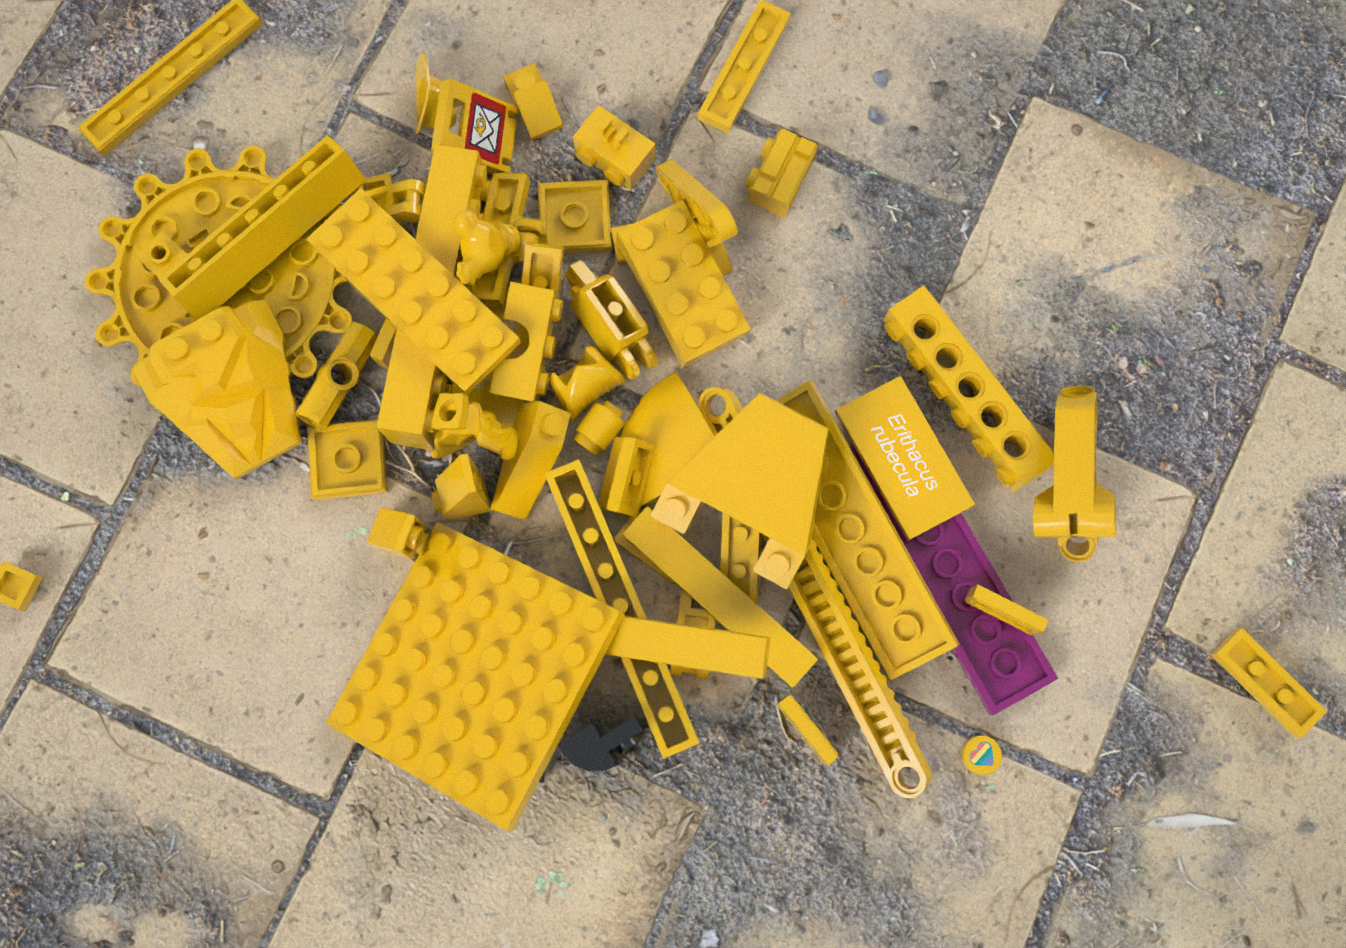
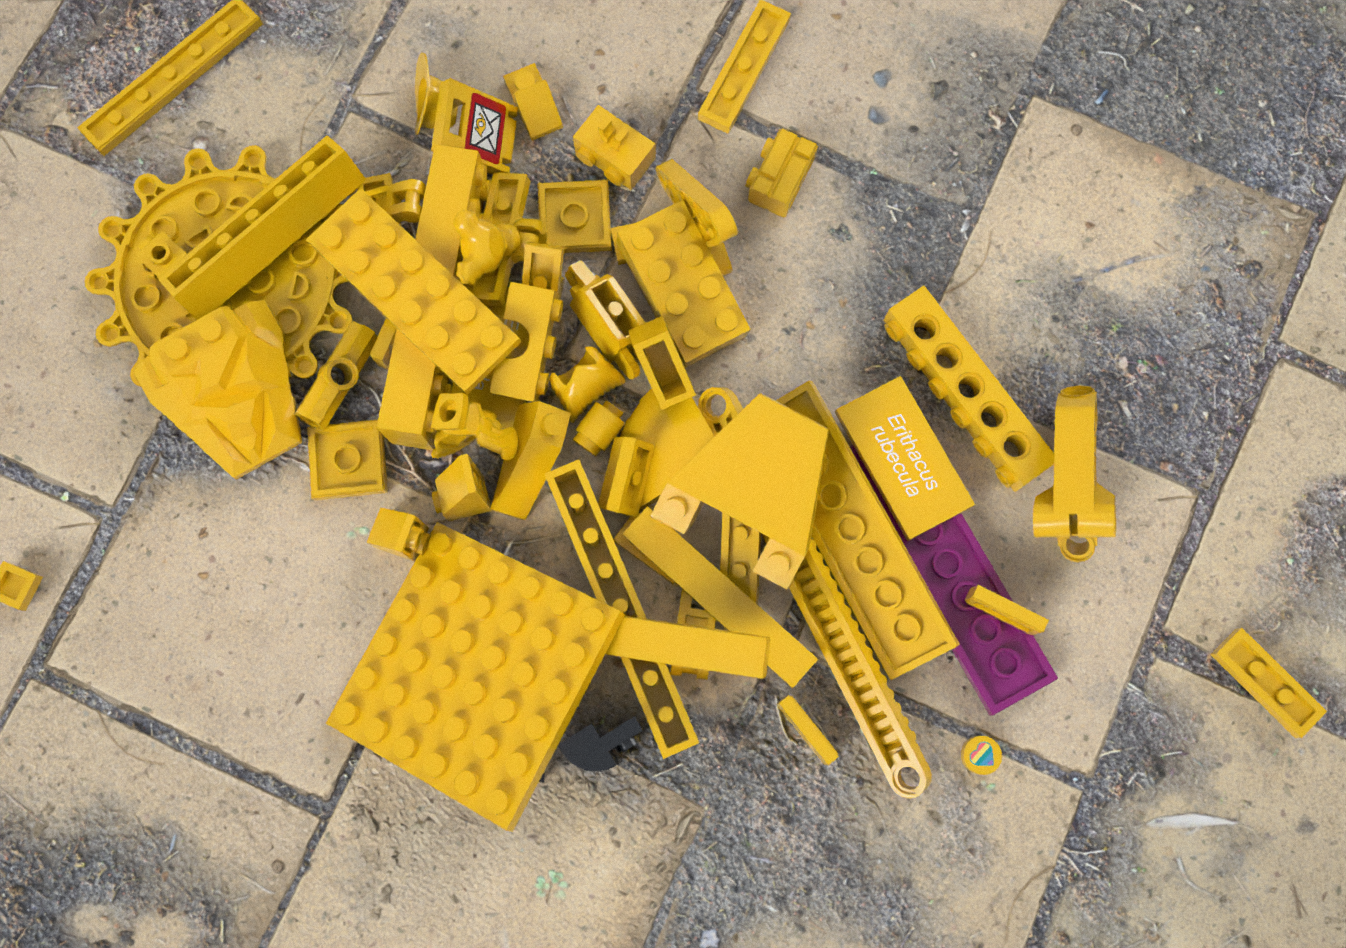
none -> yellow piece [628,316,696,410]

